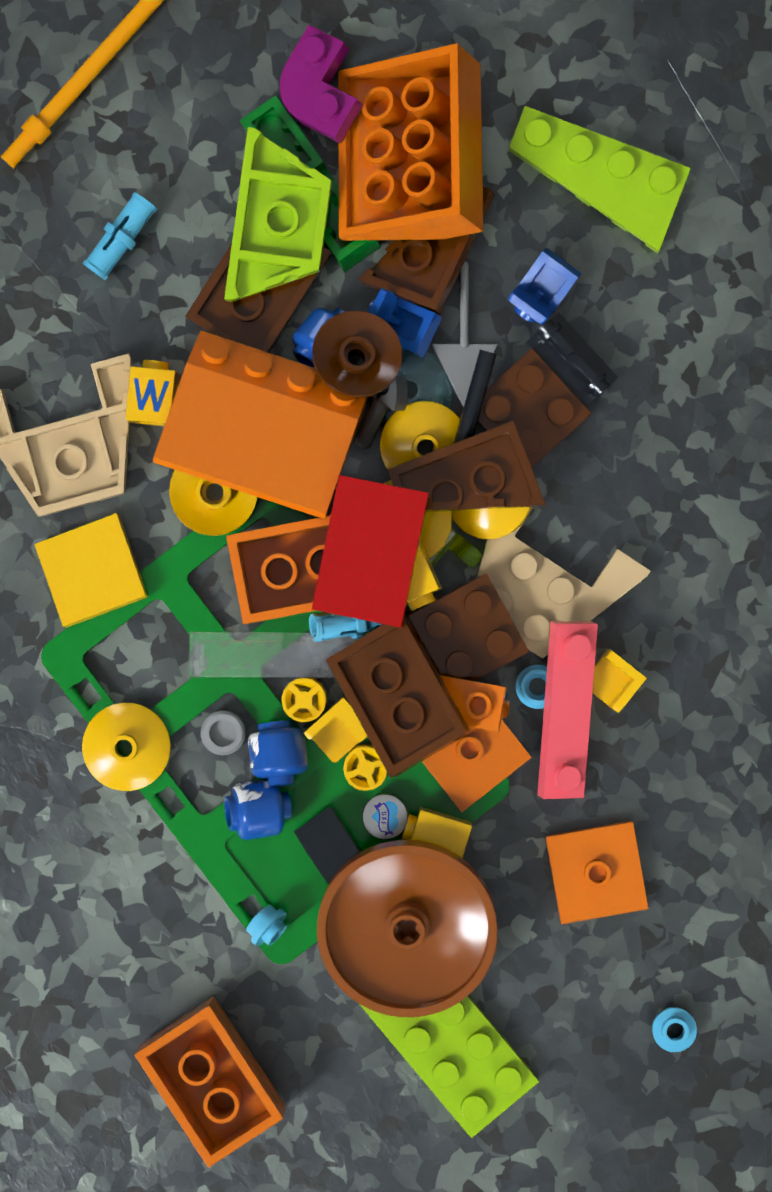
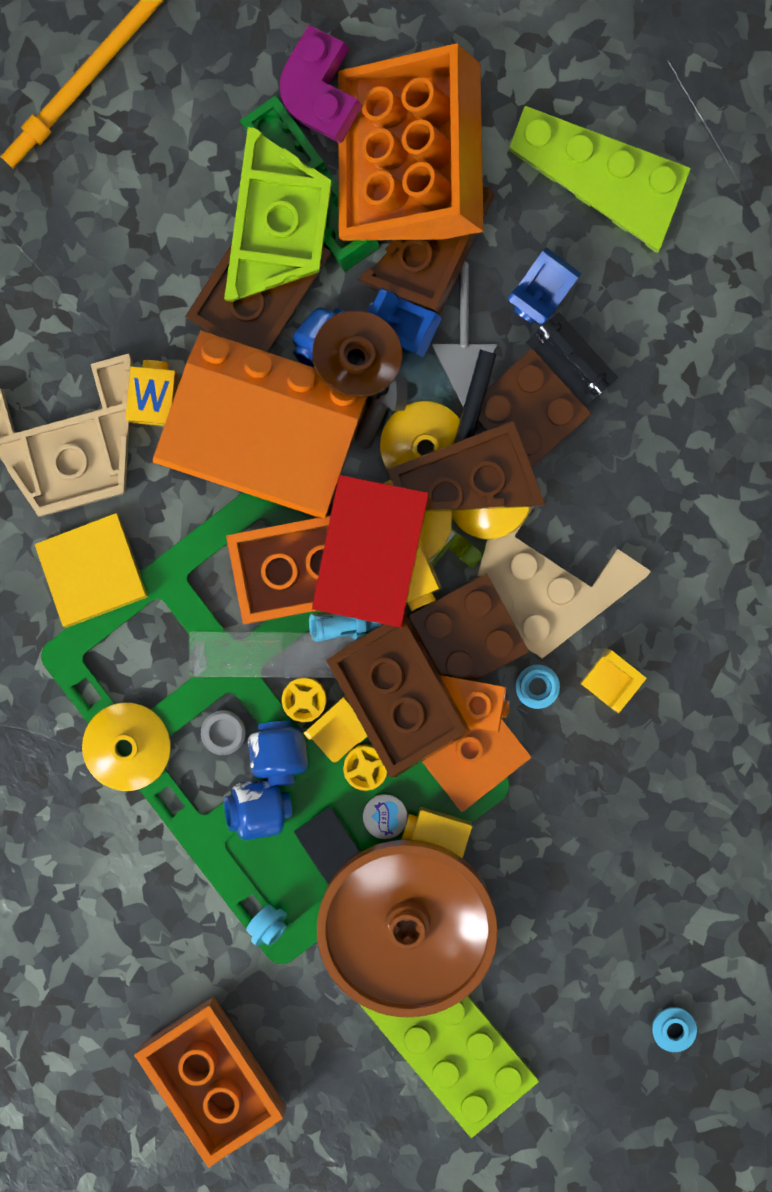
medium azure pin [82,192,157,281] -> none
yellow dish [169,470,258,536] -> none
coral plate [537,621,598,799] -> none
orange plate [545,820,649,924] -> none

